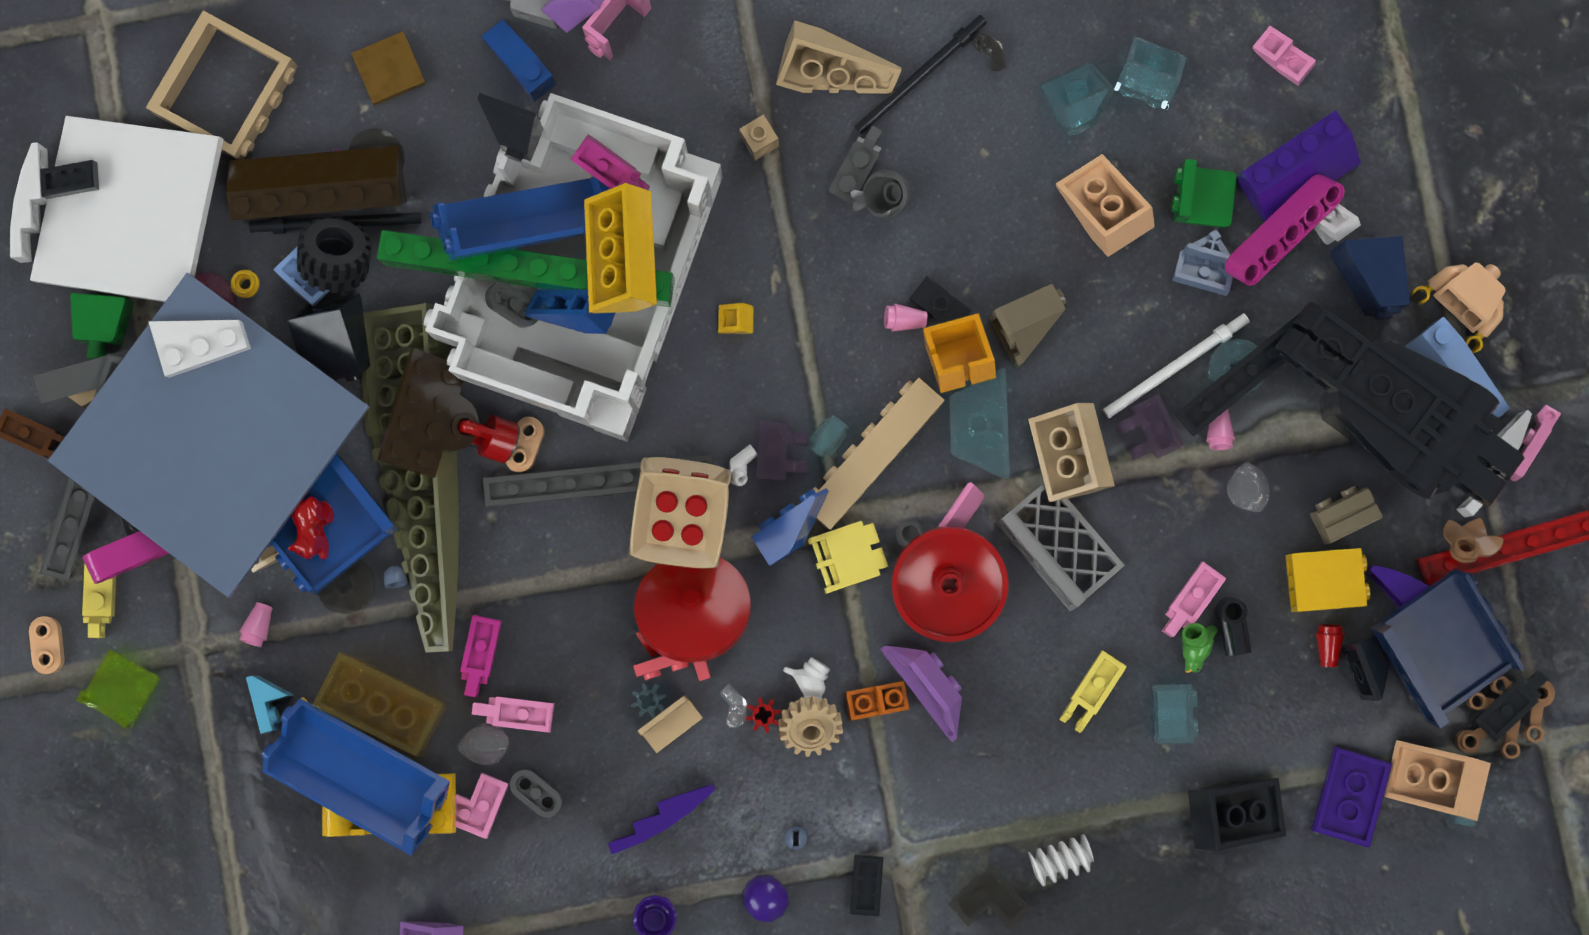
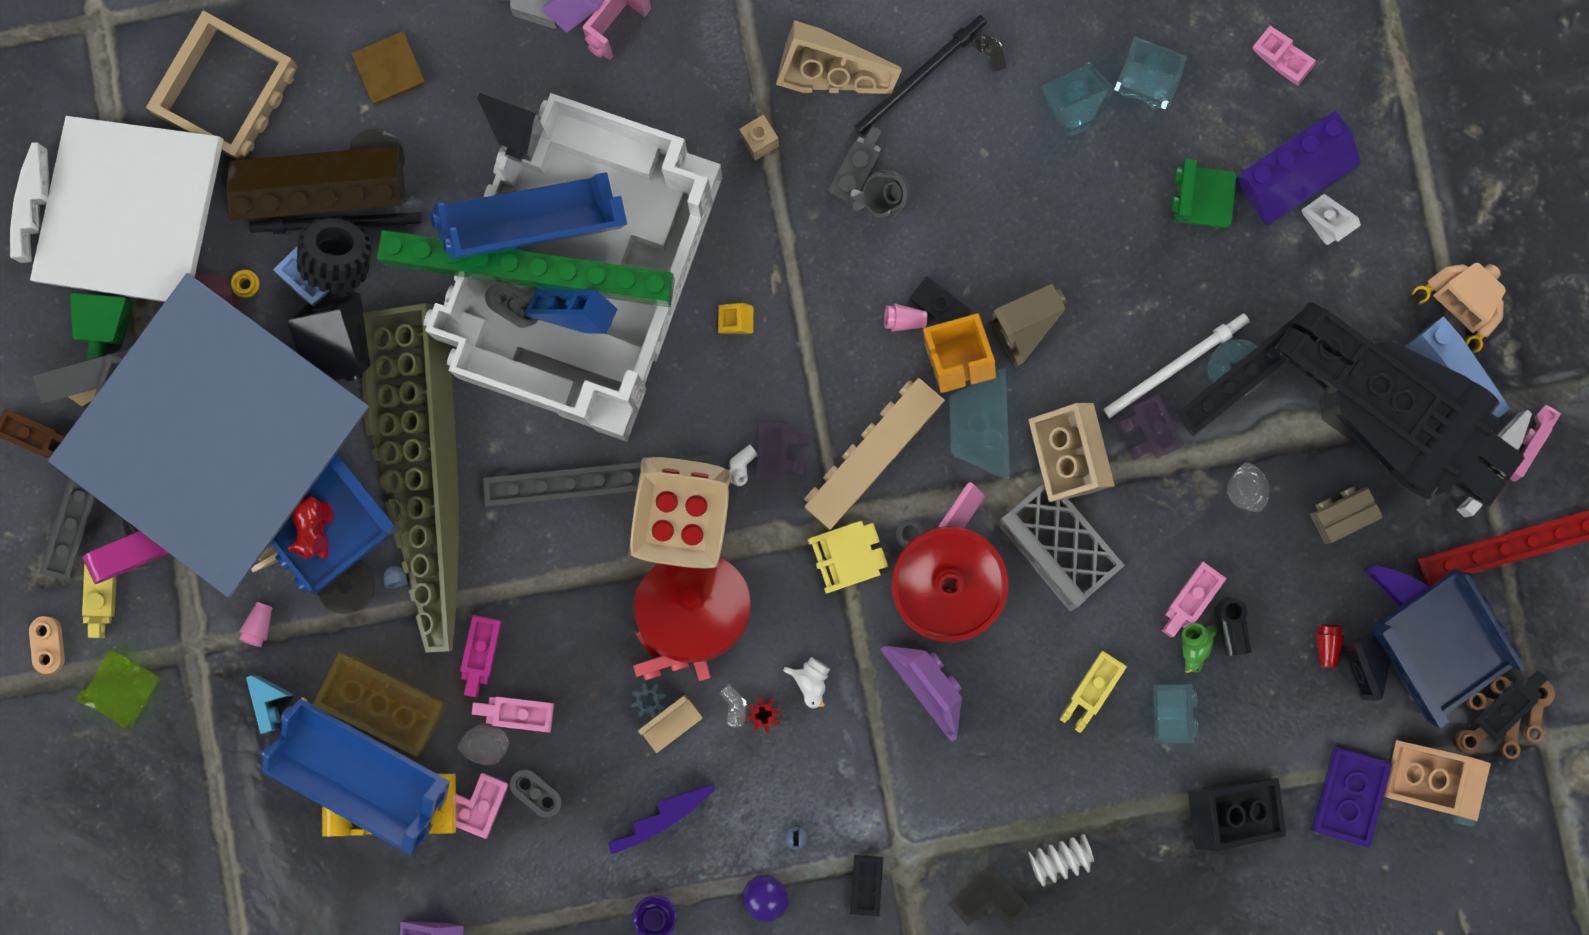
black plate [40,160,99,199] -> none
white wing [148,320,251,378] -> none
dark brown plate [377,348,520,478] -> none
blue slope [481,19,556,102] -> none
light nougat plate [506,417,545,473] -> none
dark pink hinge [571,134,650,190] -> none
yellow slope [584,183,657,313] -> none
blue slope [751,488,829,566] -> none
tan gear [778,696,843,757] -> none
clear light blue brick [808,414,849,458] -> none
orange slope [843,681,910,721] -> none
light nougat slope [1056,154,1155,257] -> none
sand blue slope [1172,229,1233,296] -> none
bright pink cone [1206,409,1235,450] -> none
dark pink beam [1225,174,1345,286] -> none
yellow brick [1285,548,1370,612] -> none
dark blue slope [1330,236,1410,320] -> none
medium nougat plate [1443,518,1503,563] -> none

